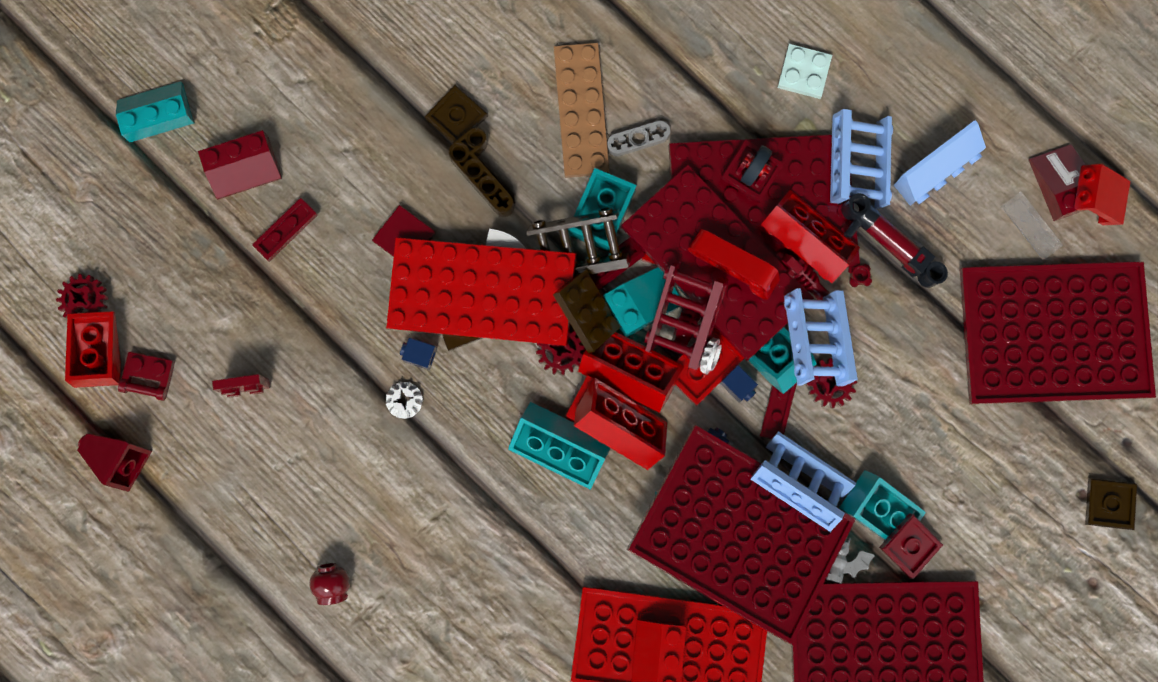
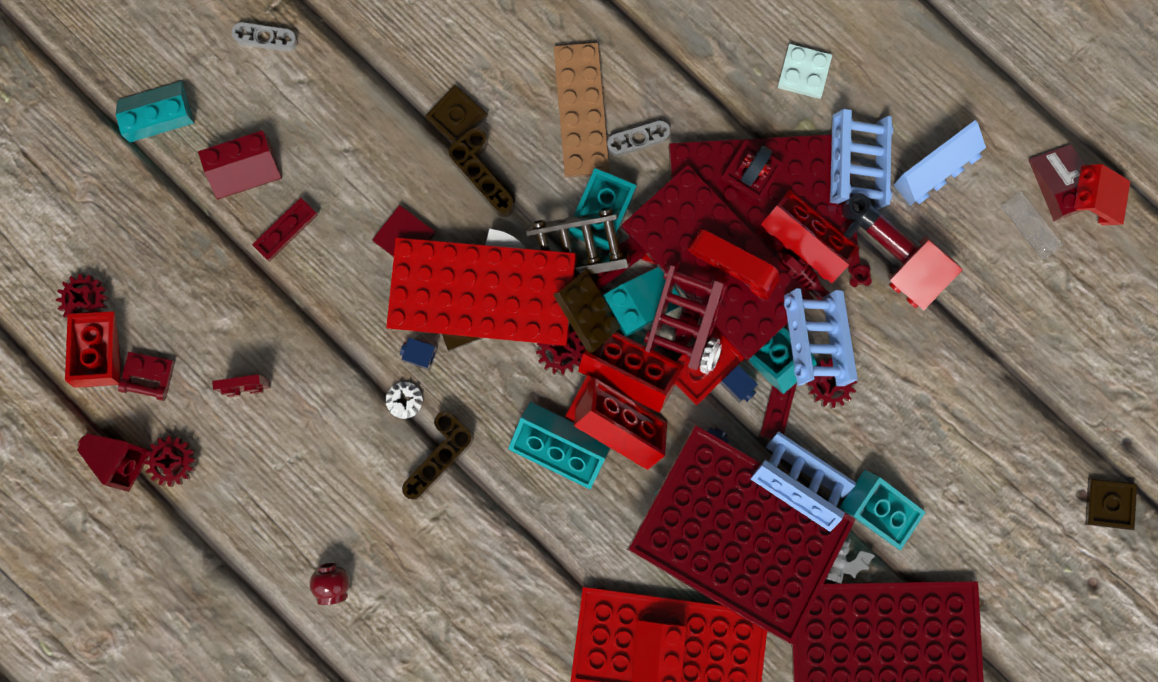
dark red tile [879,513,943,580] -> none
dark red plate [960,262,1156,405] -> none
none -> dark red gear [144,436,197,487]
none -> light grey beam [232,22,297,52]
none -> dark brown beam [402,411,473,500]
none -> panel [888,235,963,310]

